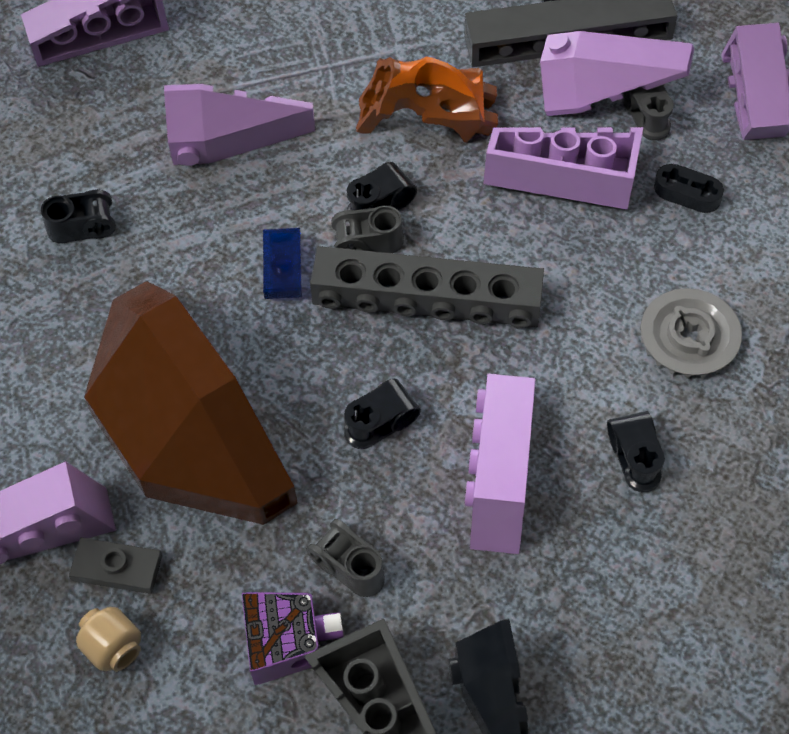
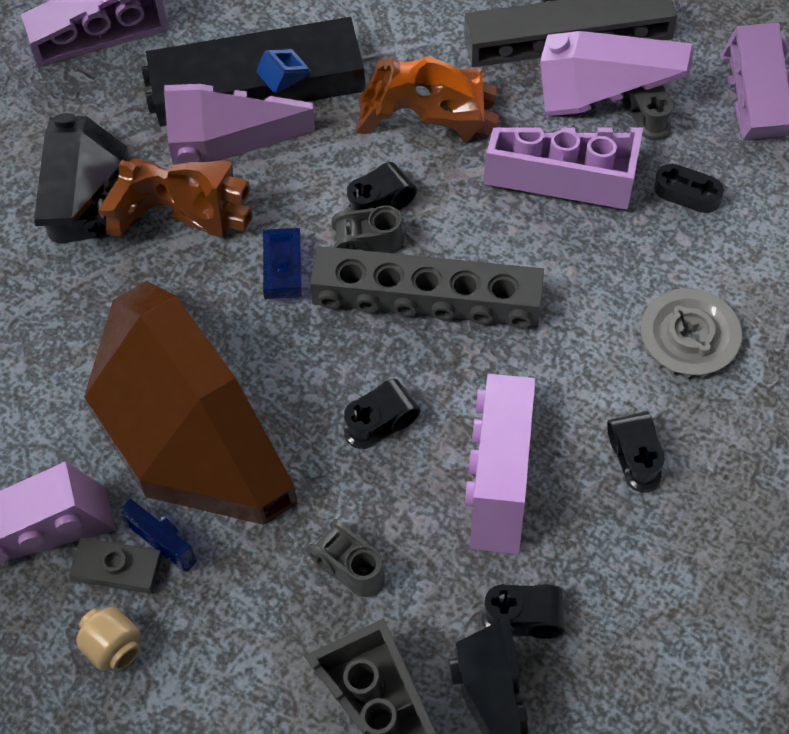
torso [242,592,343,685] -> none
none -> black wedge [34,113,128,226]
none -> dark orange hips [98,158,253,238]
none -> clear blue plate [120,498,197,572]
none -> black brick [141,17,365,127]
none -> blue slope [257,49,311,92]
none -> black piece [481,584,565,639]

